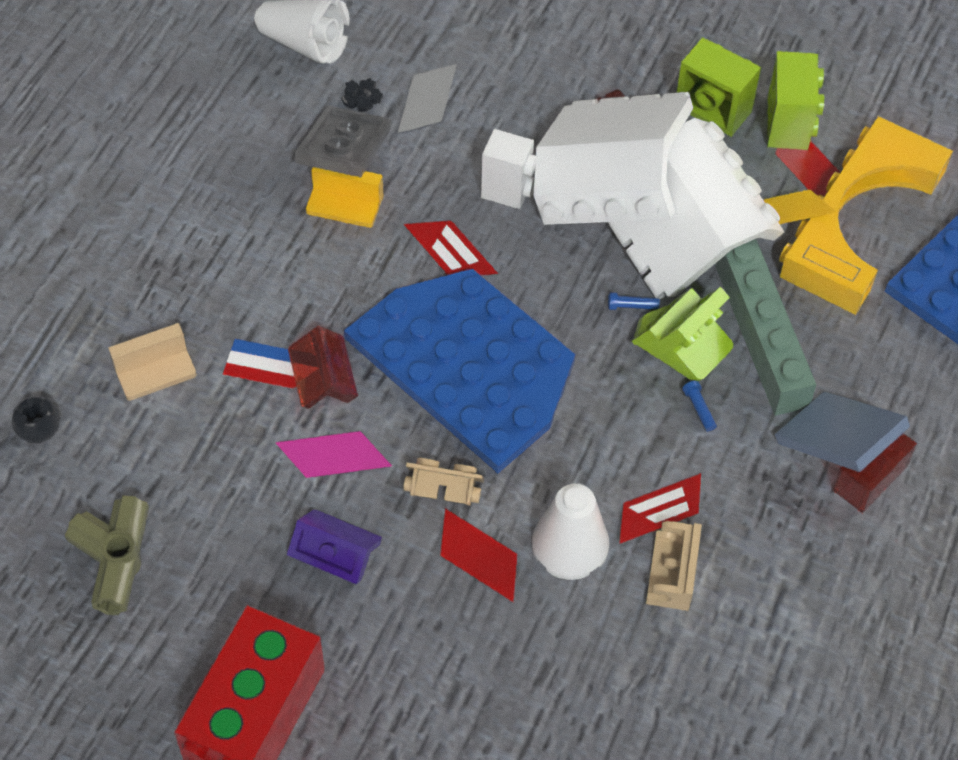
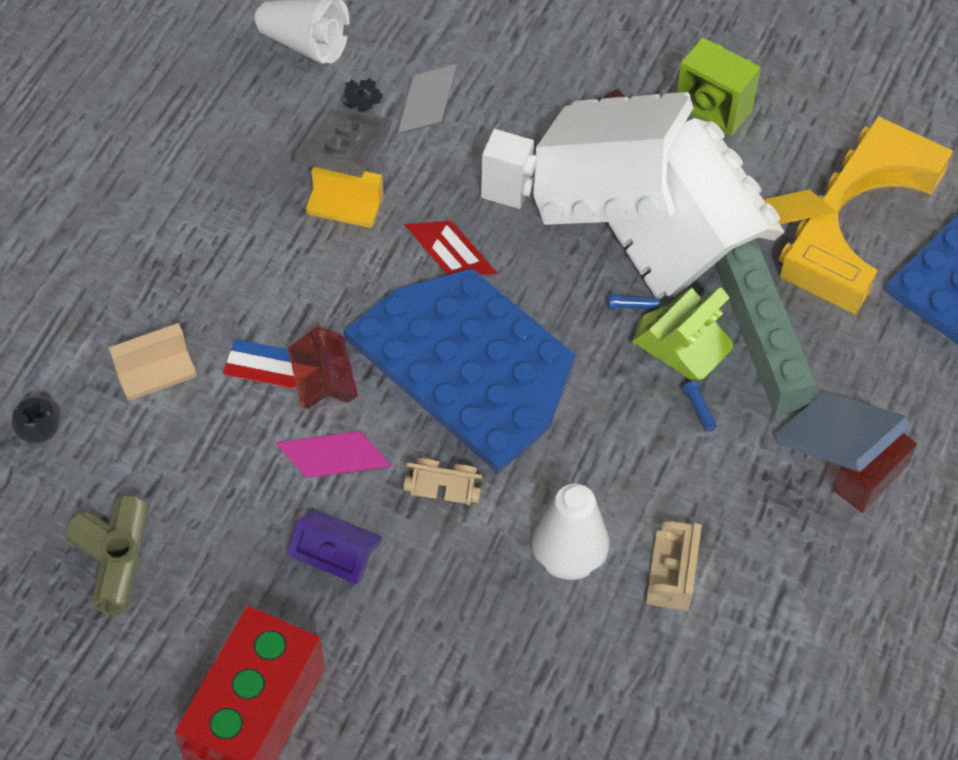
red sticker [440,508,517,602] -> none
red sticker [619,473,701,544] -> none
lime brick [767,51,824,150] -> none
red sticker [775,140,840,197] -> none

